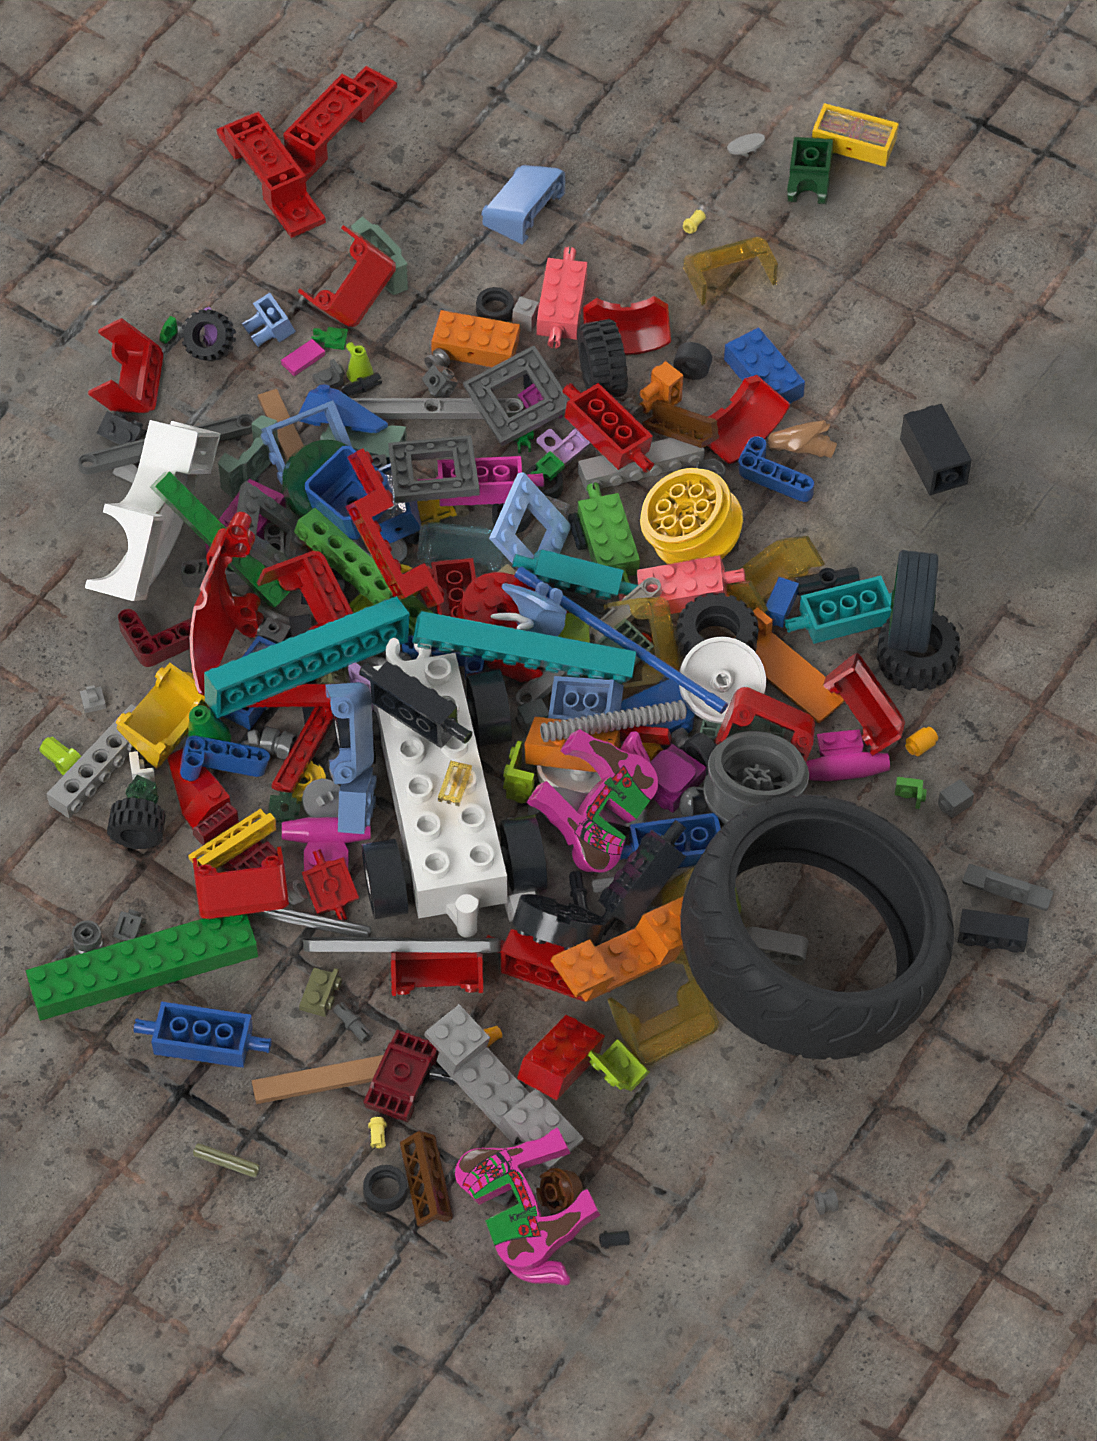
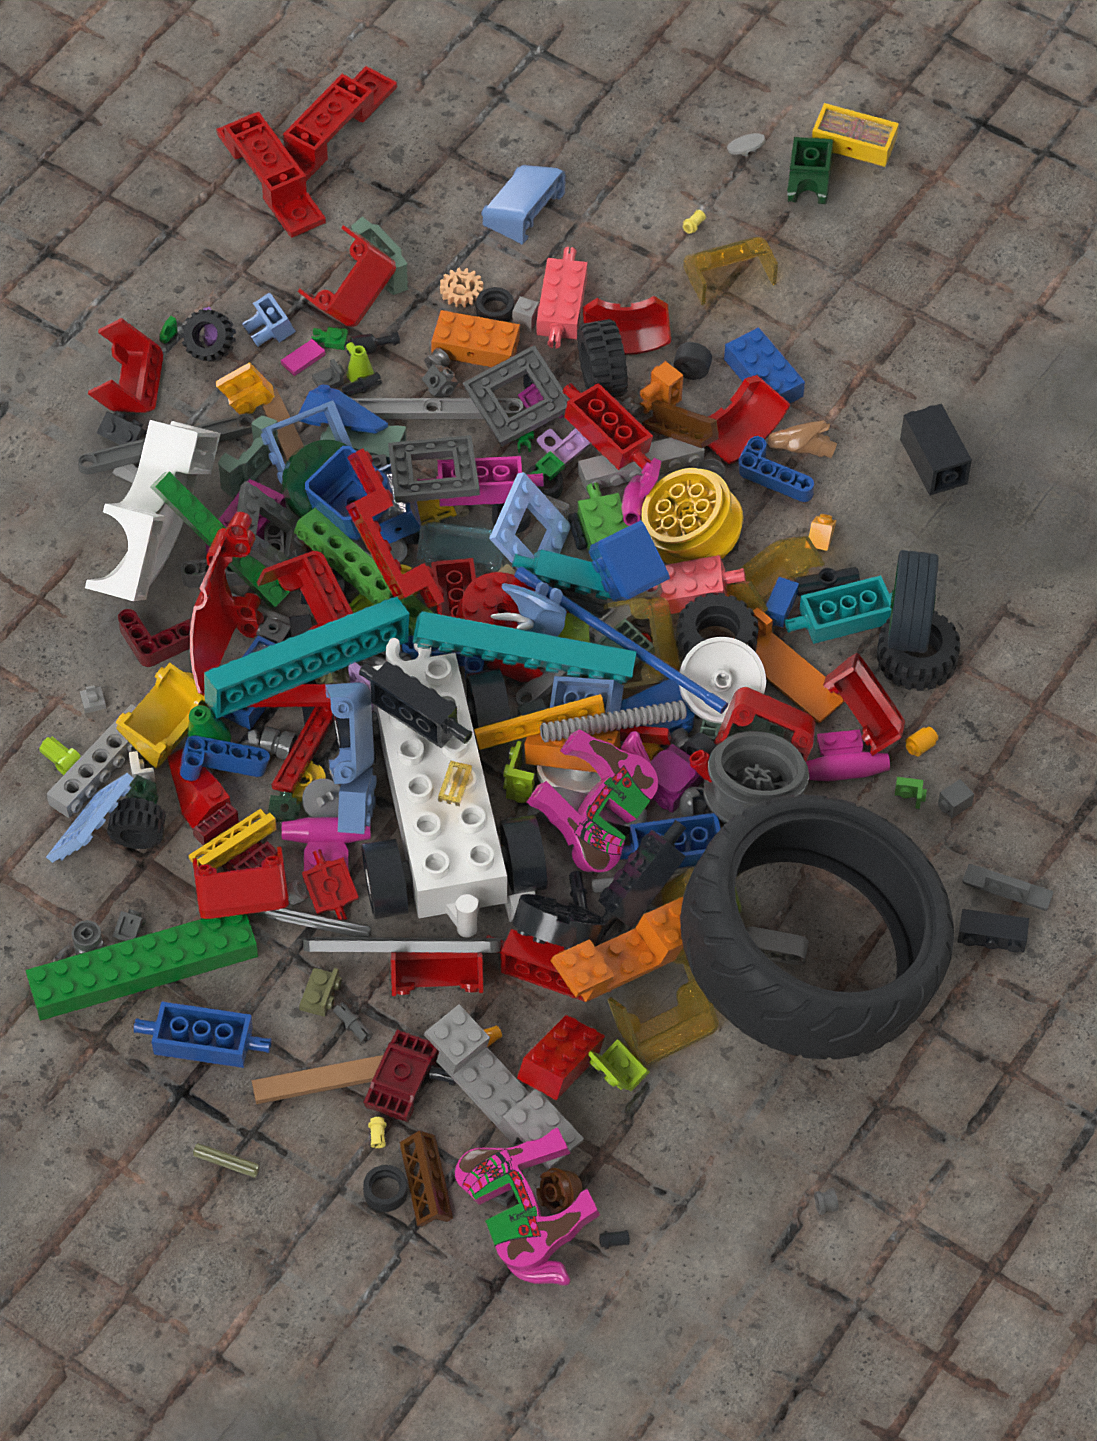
none -> light blue plate [46,773,134,863]
none -> light orange plate [216,362,274,415]
none -> black piece [345,332,400,356]
none -> light nougat gear [440,268,483,307]
none -> light orange tile [474,694,606,750]
none -> blue plate [589,520,670,603]
none -> dark pink plate [621,458,661,526]
none -> red cone [689,750,712,782]
none -> light orange slope [807,514,837,551]

